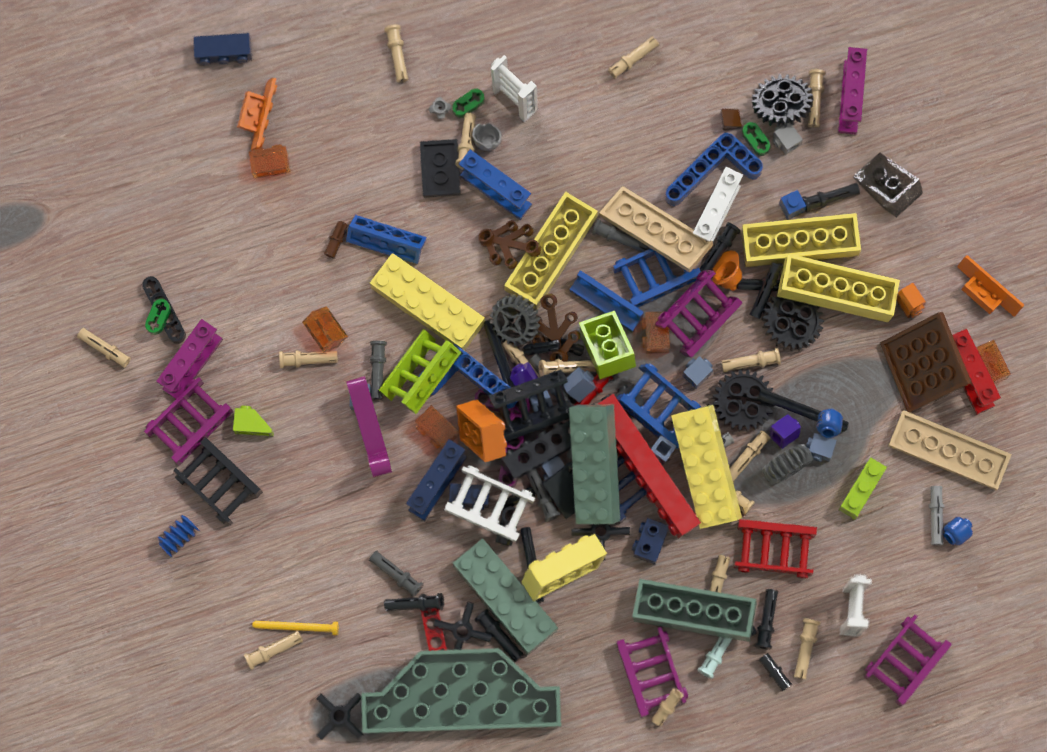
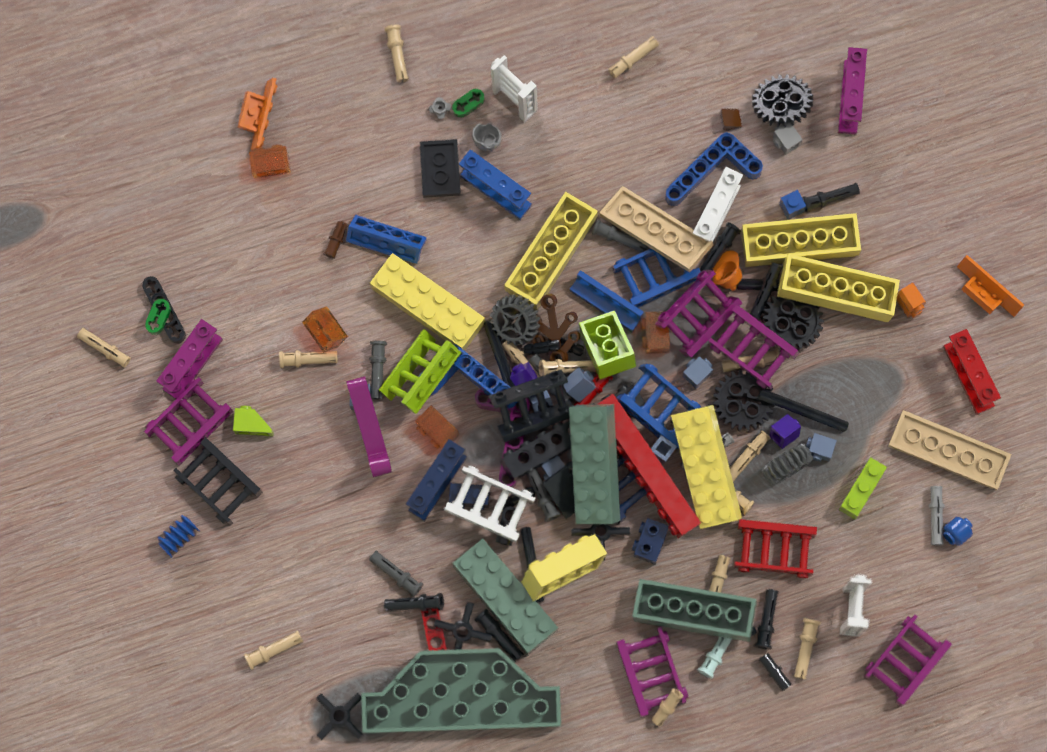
dark blue brick [193,33,252,66] -> none
yellow bar [252,621,339,636] -> none
tan pin [455,113,476,169] -> none
orange brick [456,399,507,462] -> none
reddish brown plant [478,220,541,269] -> none
green beam [742,122,770,156] -> none
tan pin [808,69,826,128] -> none
blue head [816,409,843,438] -> none
clear smoke slope [853,153,923,217] -> none
reddish brown plate [880,312,972,413] -> none
clear orange brick [976,340,1011,384] -> none
none -> magenta fence [708,305,799,390]

